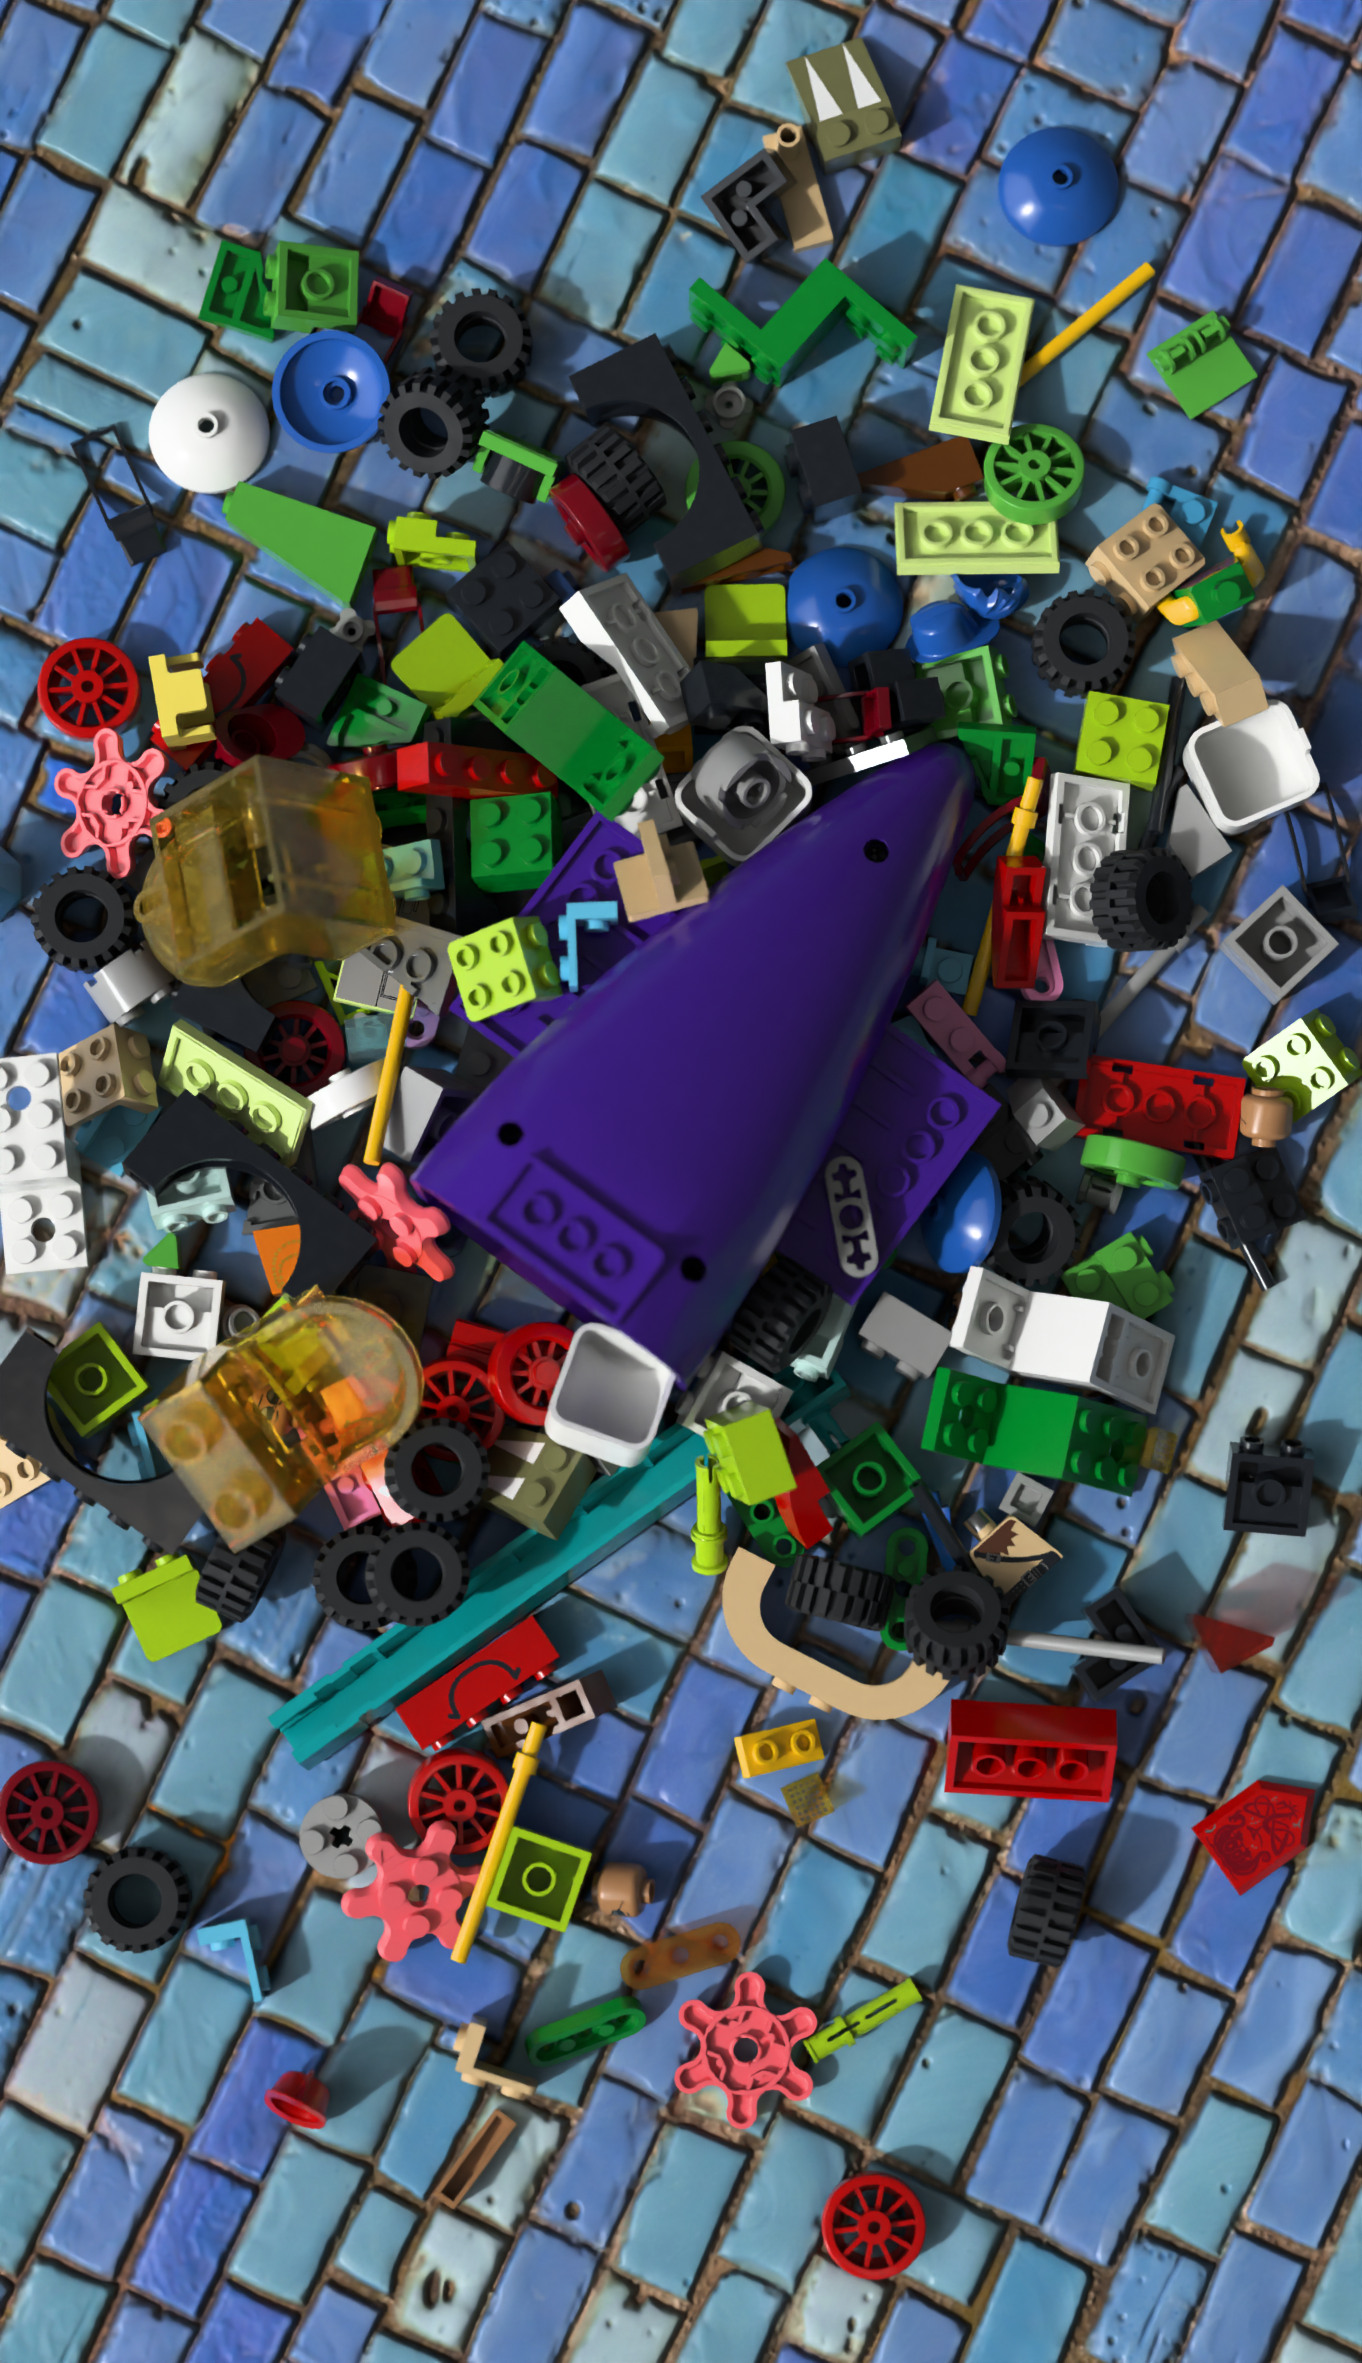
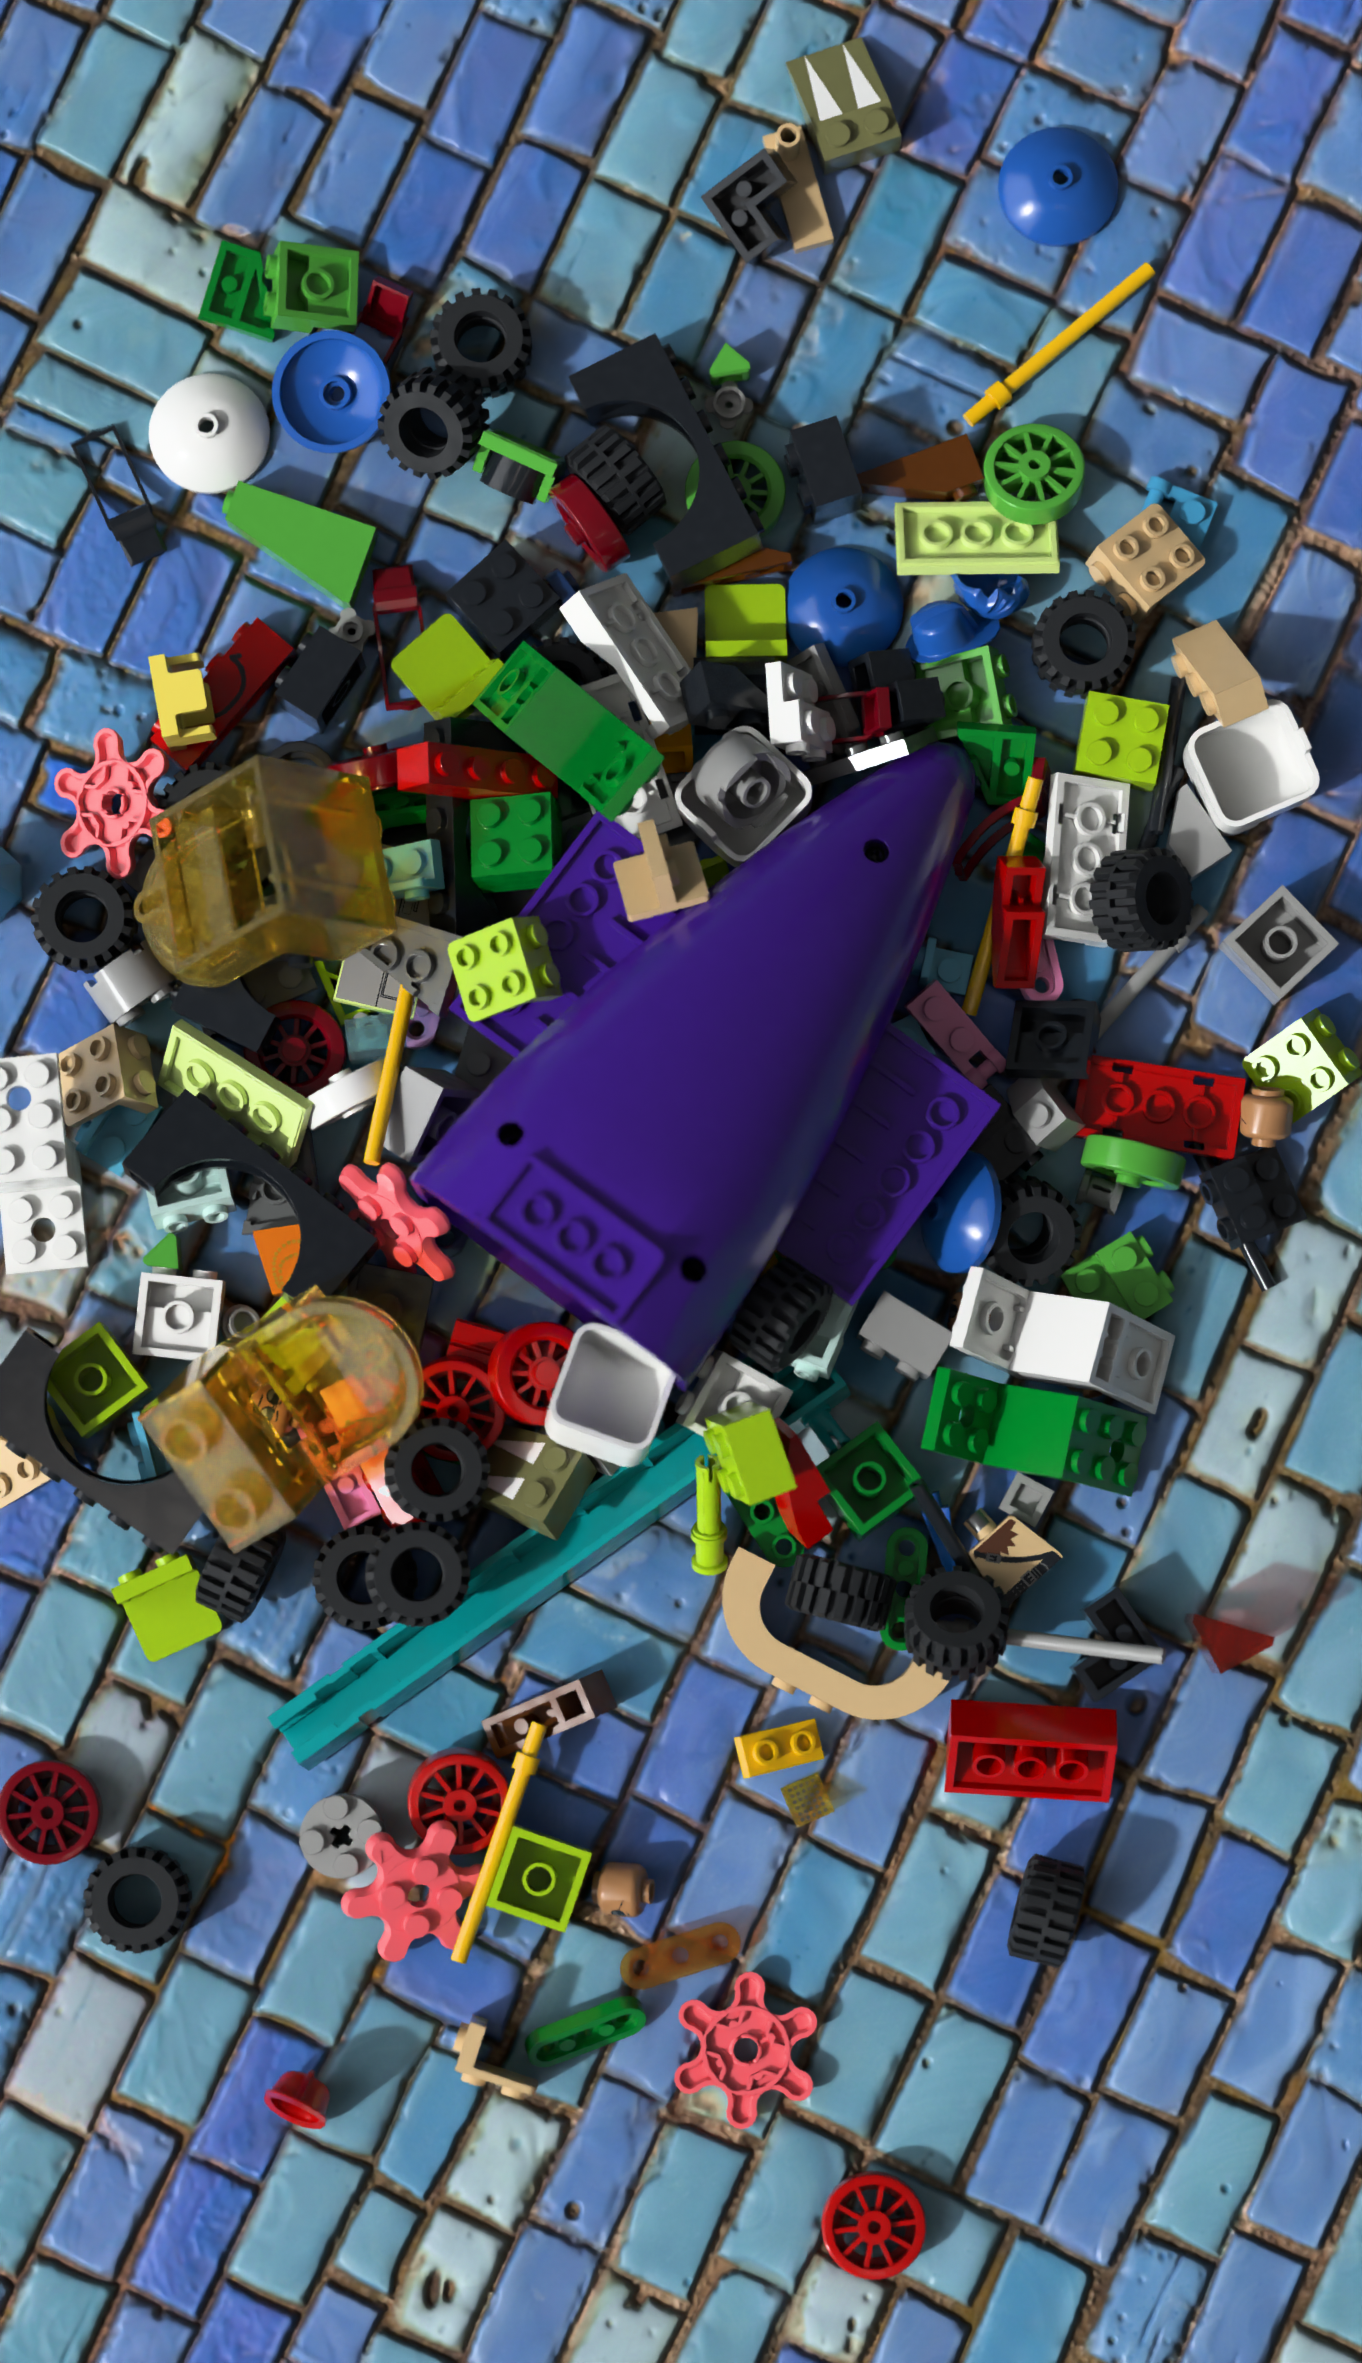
red wheel [37,637,142,742] -> none
medium azure bracket [197,1916,271,2002] -> none
dark red piece [215,704,306,772] -> none
green wing [326,673,432,748] -> none
lime plate [387,512,480,573] -> none
red brick [395,1615,561,1752] -> none
medium nougat piece [432,2108,516,2210] -> none
medium azure bracket [559,901,618,992] -> none
green bracket [689,258,918,389] -> none
lime pin [803,1977,923,2064] -> none
light grey beam [824,1156,878,1278] -> none
yellowish green tile [929,284,1035,445] -> none
clear yellow slope [1139,1427,1177,1474] -> none
bright green hinge [1146,310,1258,420] -> none
torso [1155,520,1265,628] -> none
red tile [1191,1780,1316,1896] -> none
black plate [1222,1435,1315,1537] -> none
black piece [1283,782,1358,924] -> none

